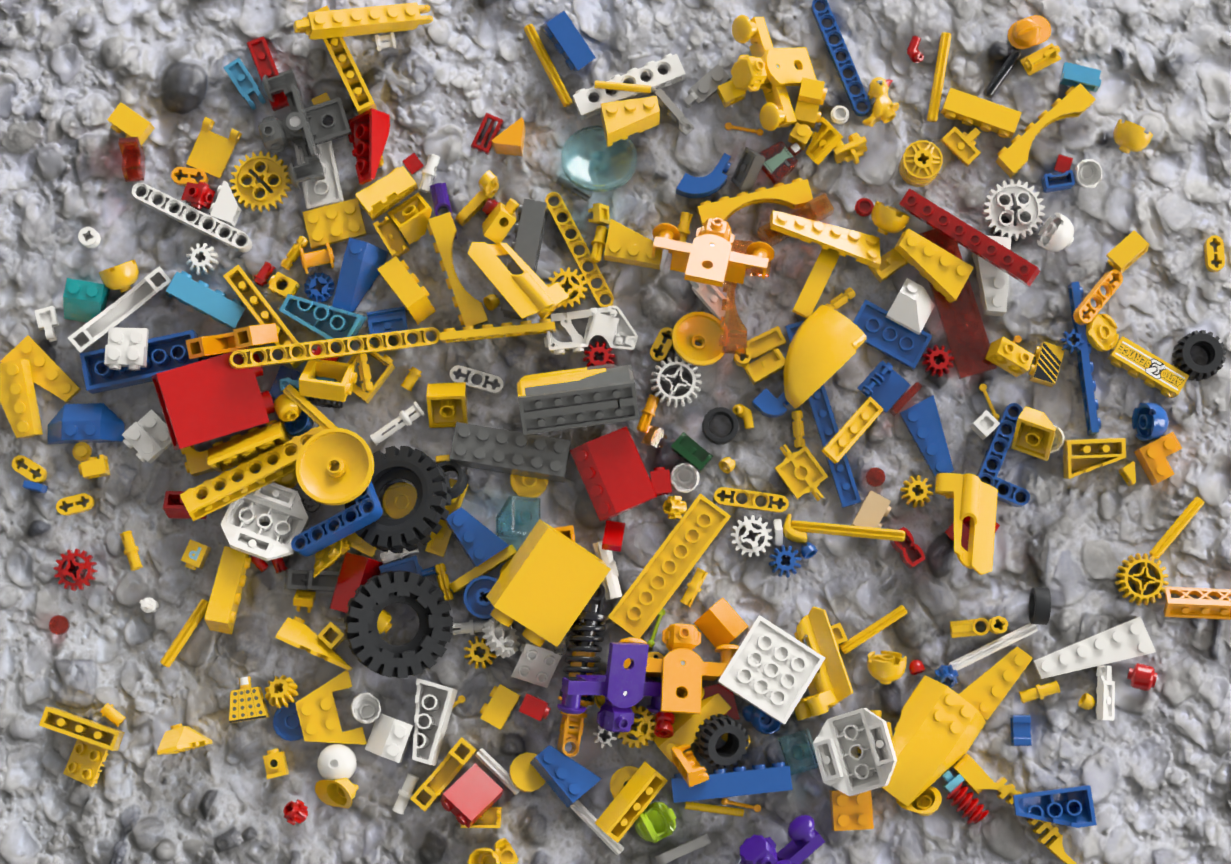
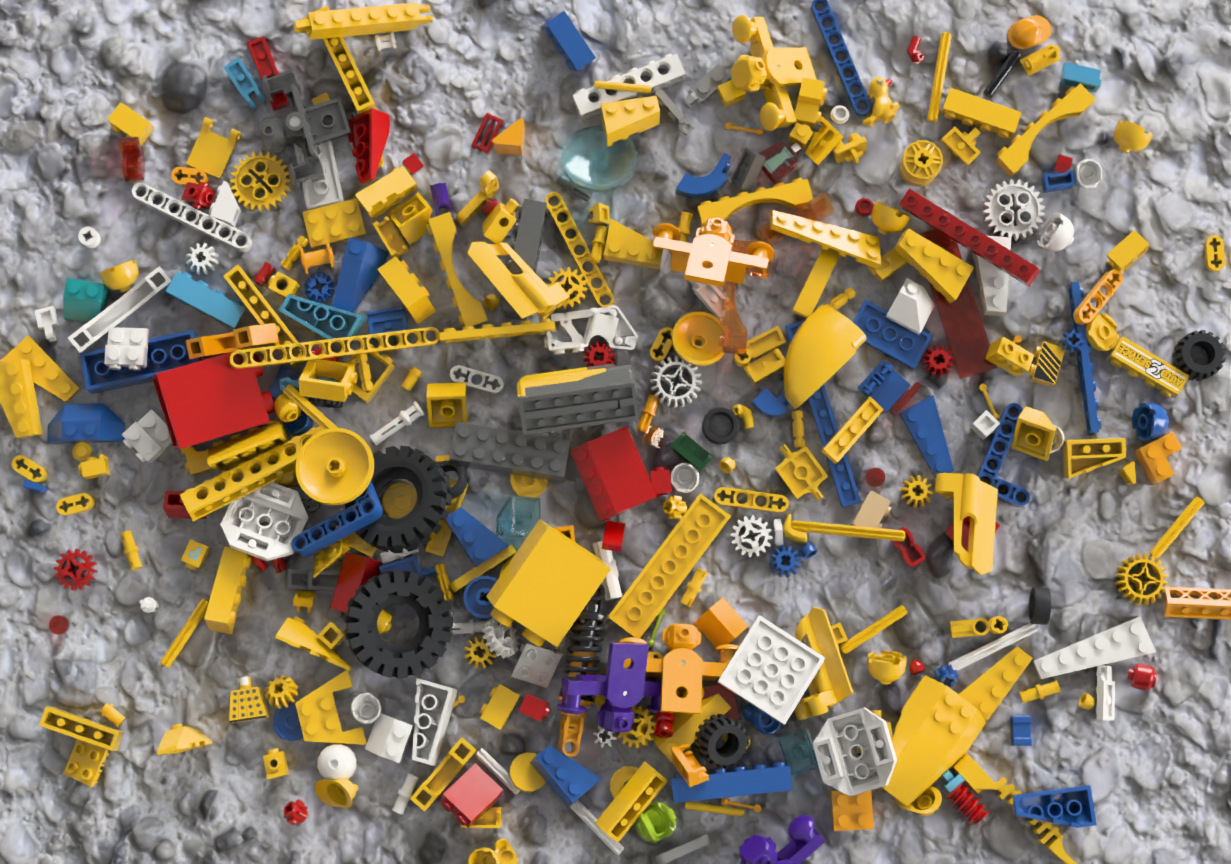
white pin [418,154,440,194] -> none
yellow axle [524,24,573,107] -> none

